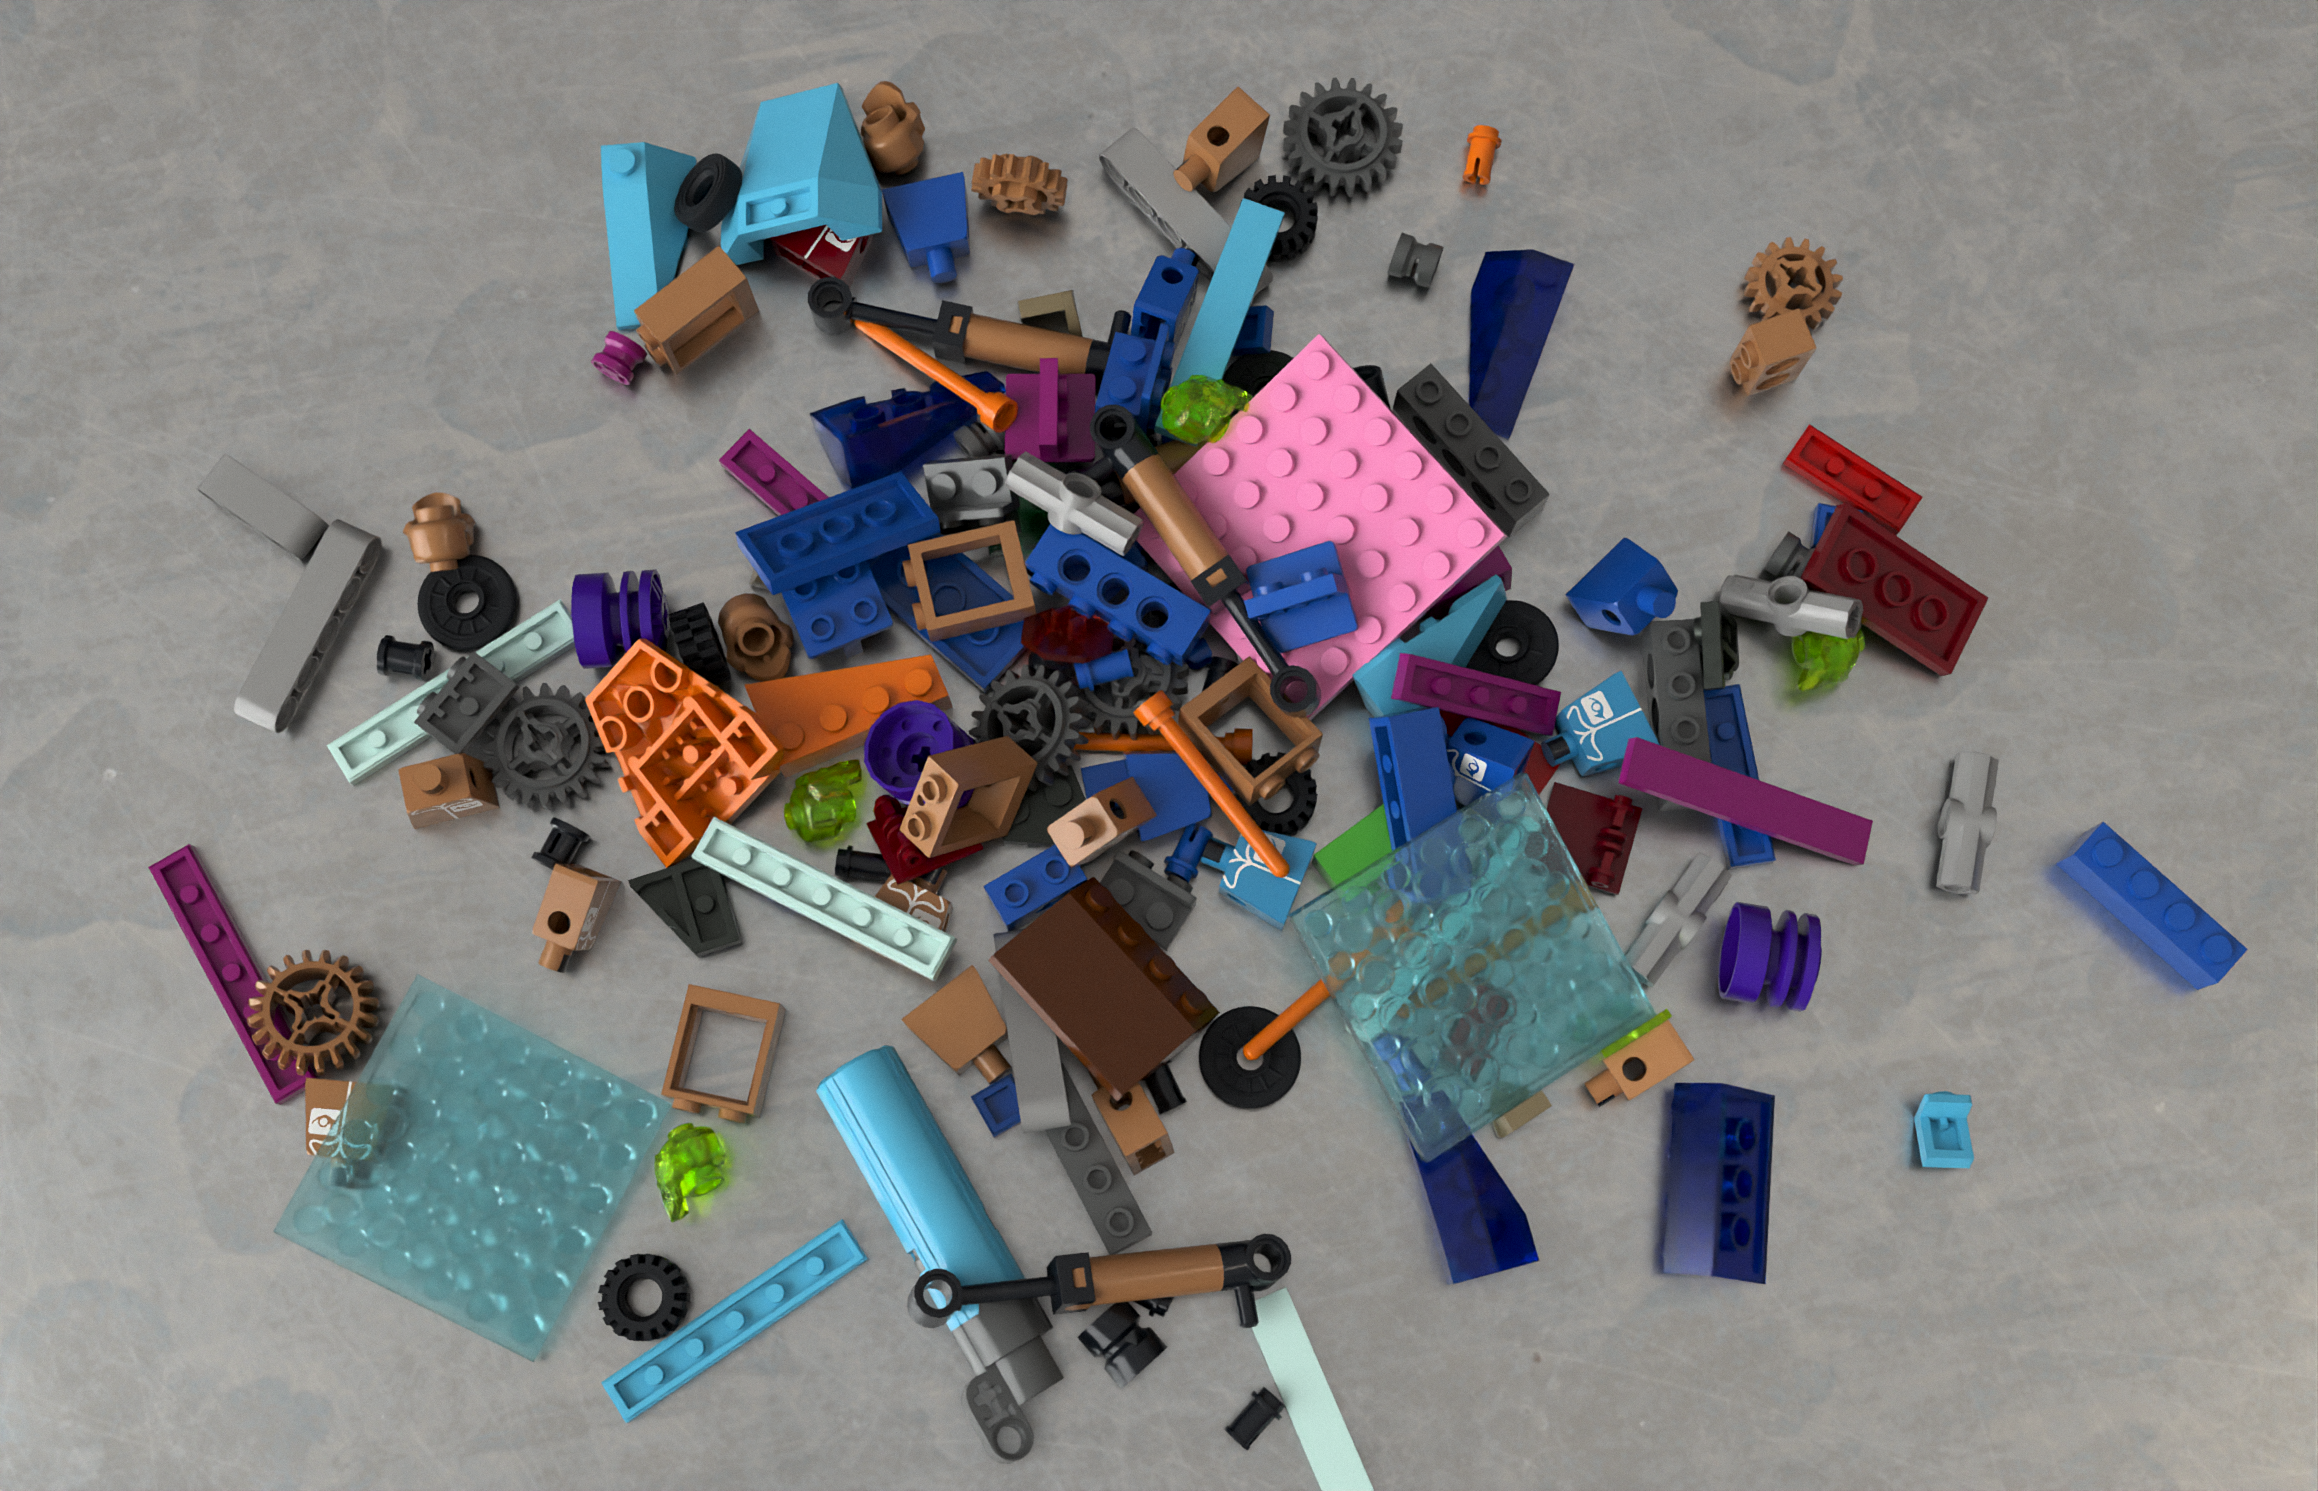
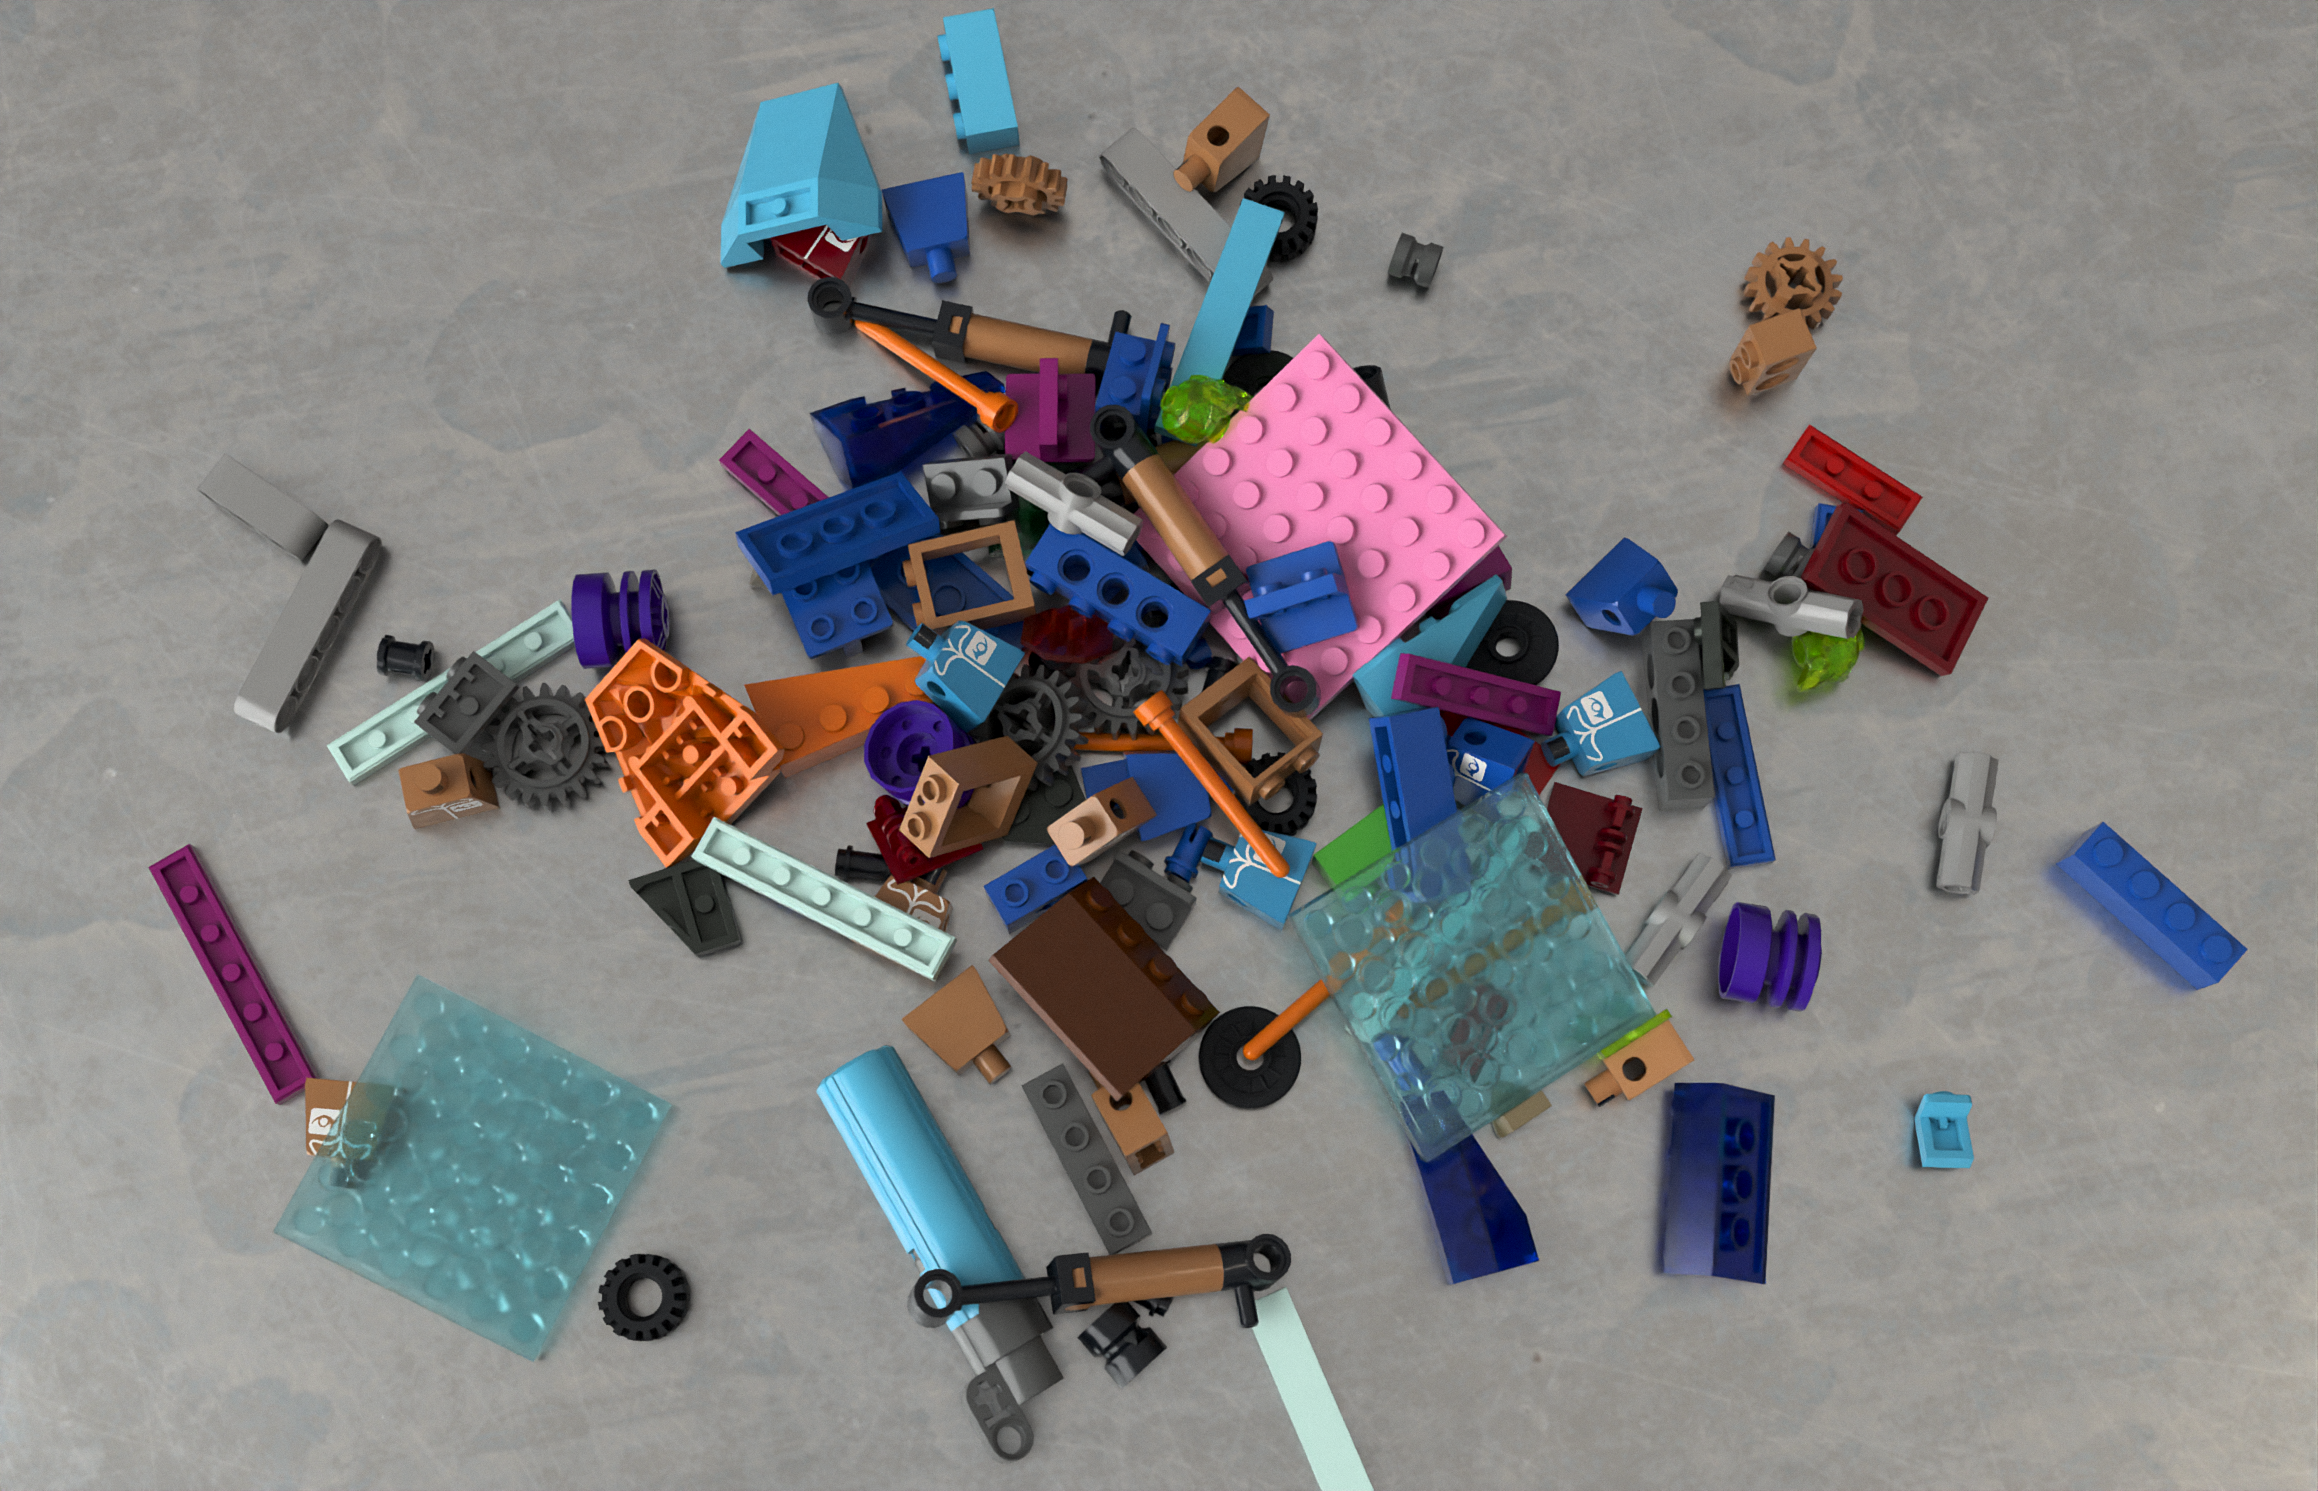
medium nougat gear [247,949,379,1076] -> none
medium nougat head [403,492,476,572] -> none
black wheel [417,554,517,650] -> none
black bush [531,817,590,870] -> none
medium nougat torso [532,863,622,973] -> none
magenta wheel [591,331,647,385] -> none
medium azure wedge [601,142,697,330] -> none
medium azure tile [601,1219,869,1423] -> none
medium nougat window [634,246,759,375] -> none
clear neon green head [654,1123,726,1223] -> none
medium nougat window [661,984,786,1124] -> none
black tyre [668,602,731,685] -> none
black tyre [674,153,742,232] -> none
medium nougat head [718,593,793,682] -> none
clear neon green head [784,759,862,843] -> none
medium nougat head [861,81,925,175] -> none
blue tile [971,1073,1021,1138] -> none
light grey beam [994,929,1071,1133] -> none
dark tan tile [1017,290,1083,337] -> none
blue pin [1074,648,1134,692] -> none
blue torso [1131,248,1199,353] -> none
black pin [1225,1387,1285,1451] -> none
dark grey gear [1283,77,1403,197] -> none
dark grey brick [1393,363,1550,538] -> none
orange pin [1463,125,1502,185] -> none
clear blue wedge [1468,249,1574,439] -> none
magenta tile [1618,737,1873,865] -> none
none -> dark azure torso [906,620,1025,733]
none -> medium azure brick [937,8,1020,154]

